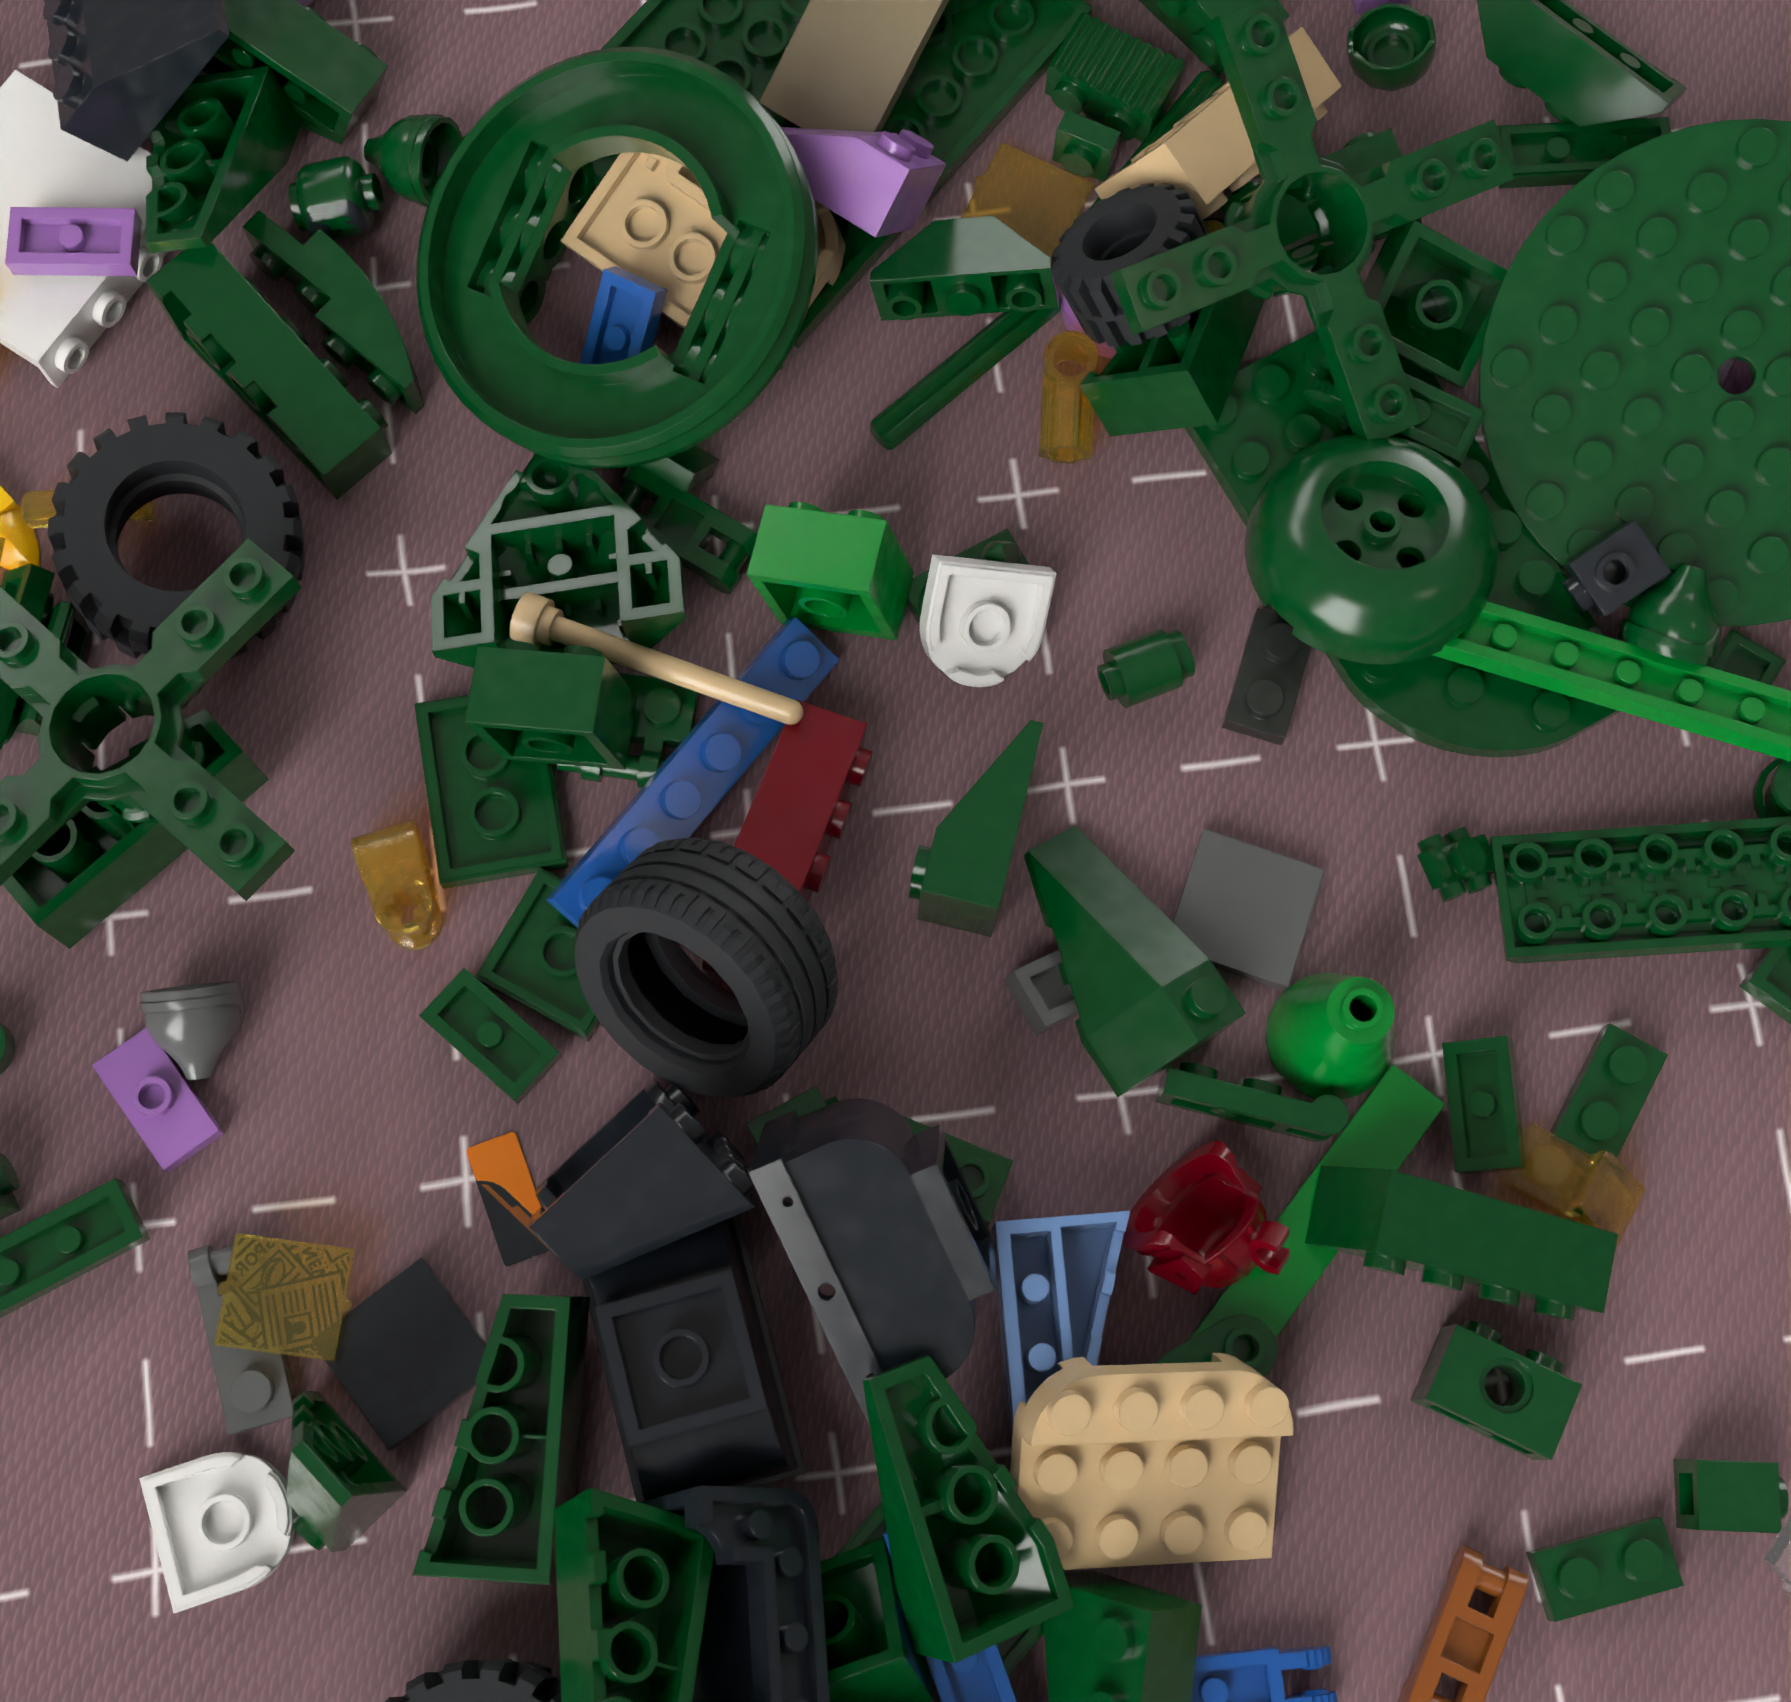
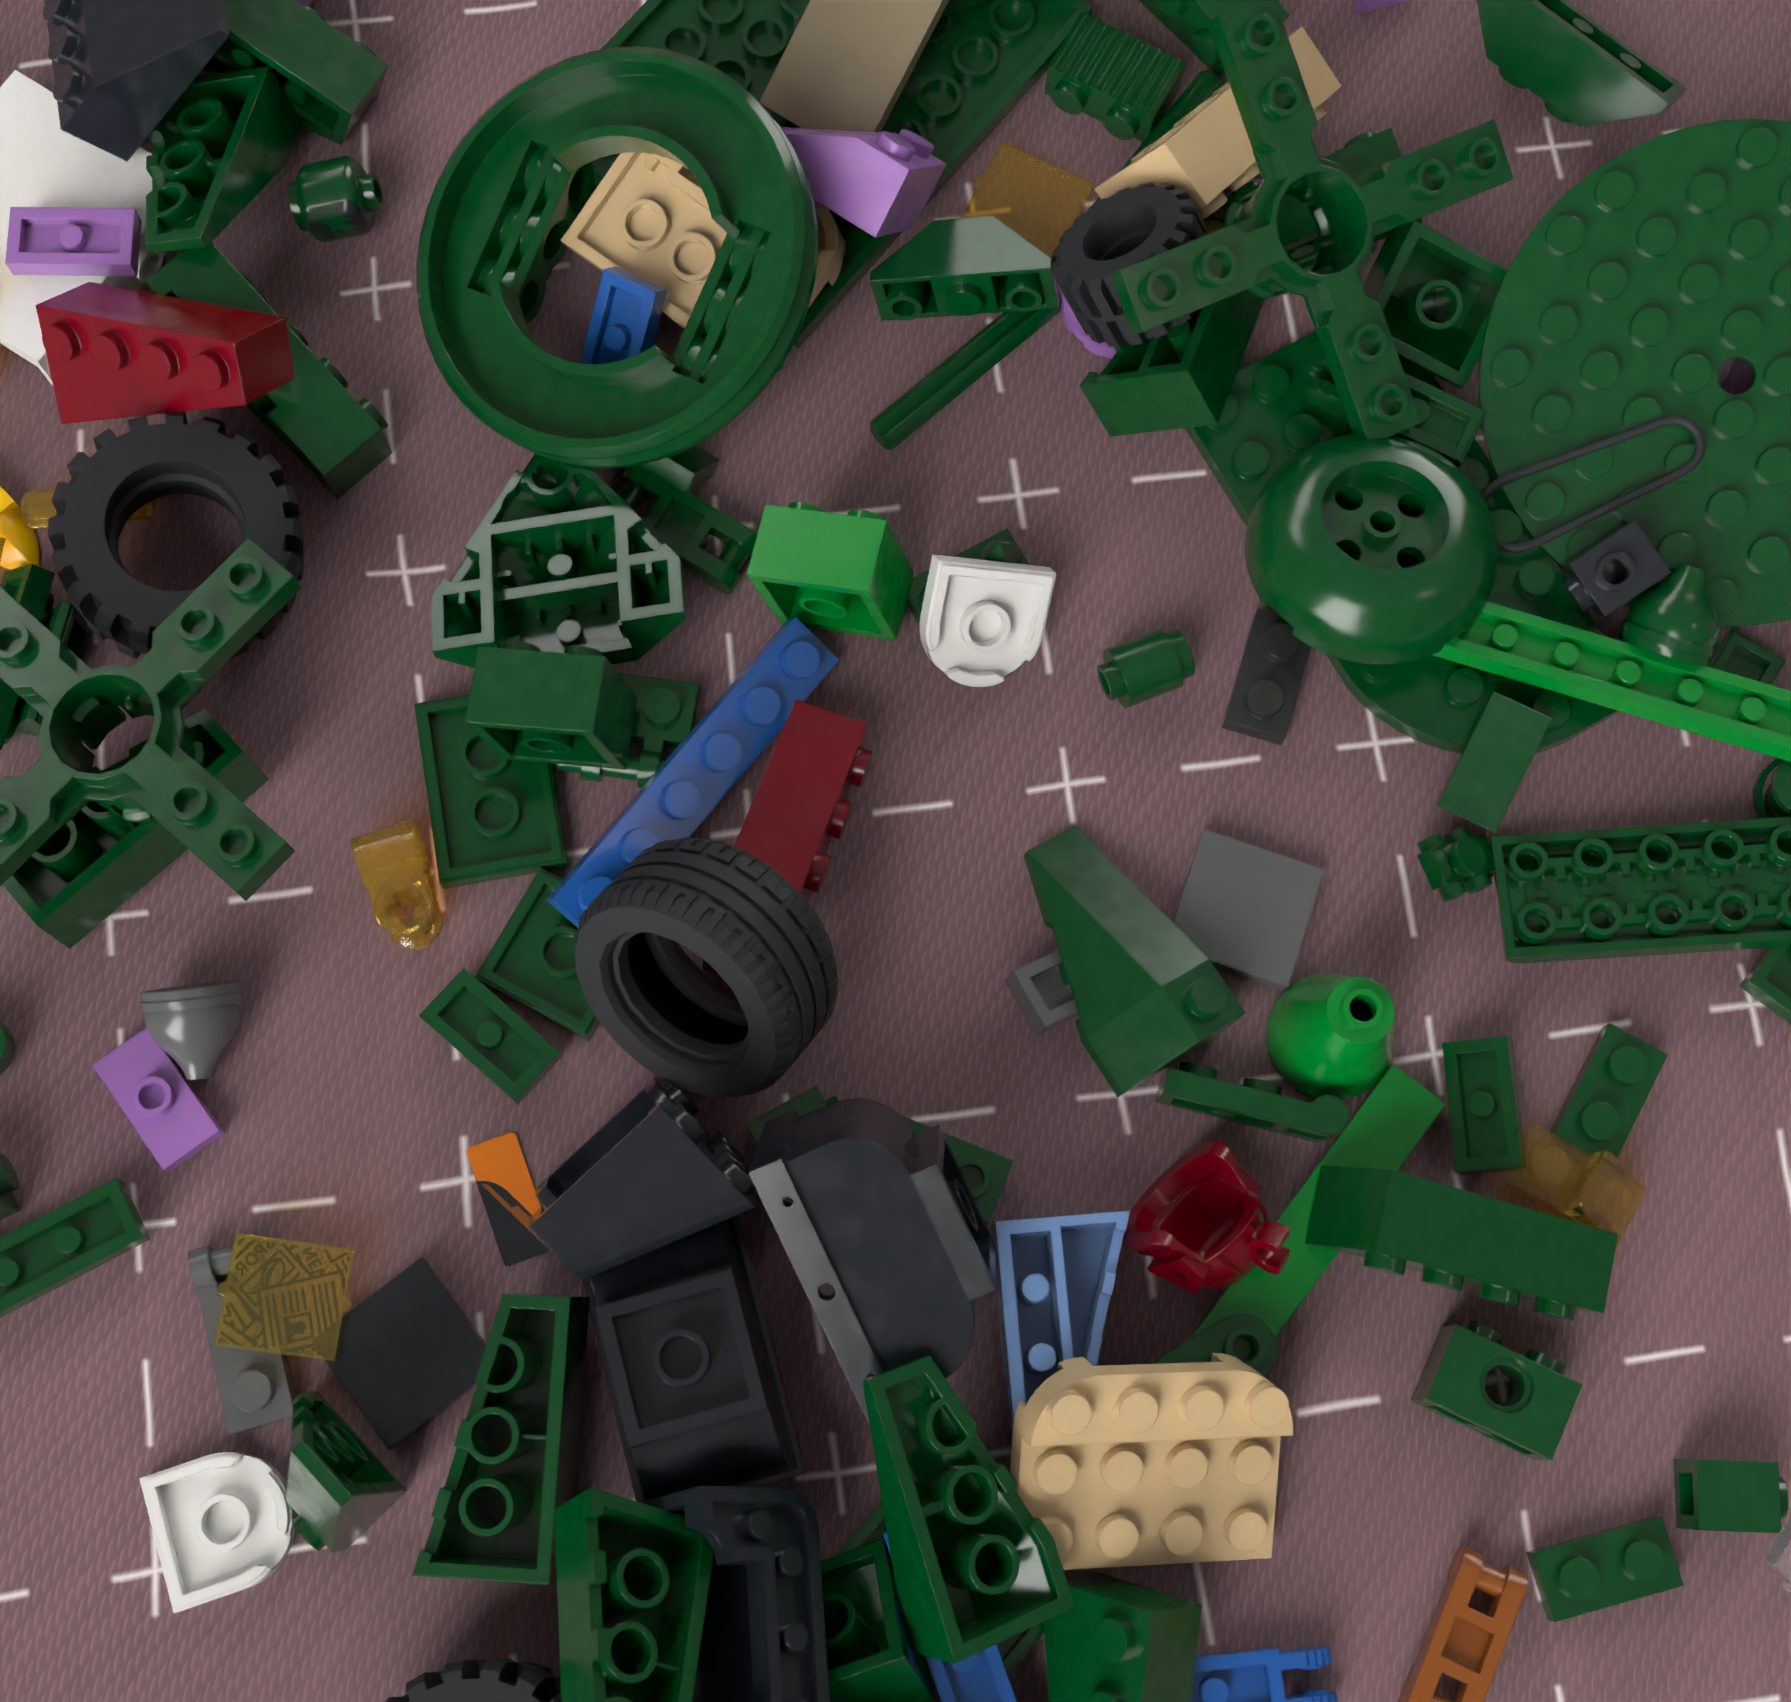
dark green slope [242,210,424,414] -> none
dark green helmet [364,114,463,207] -> none
tan piece [510,592,803,725] -> none
dark green slope [908,720,1043,937] -> none
clear yellow piece [1038,330,1098,464] -> none
dark green plate [1052,110,1121,181] -> none
dark green hair [1347,3,1436,91] -> none
dark green tile [1497,117,1671,189] -> none
none -> dark red wedge [36,282,295,424]
none -> dark green tile [1435,691,1552,833]
none -> black piece [1481,415,1706,553]

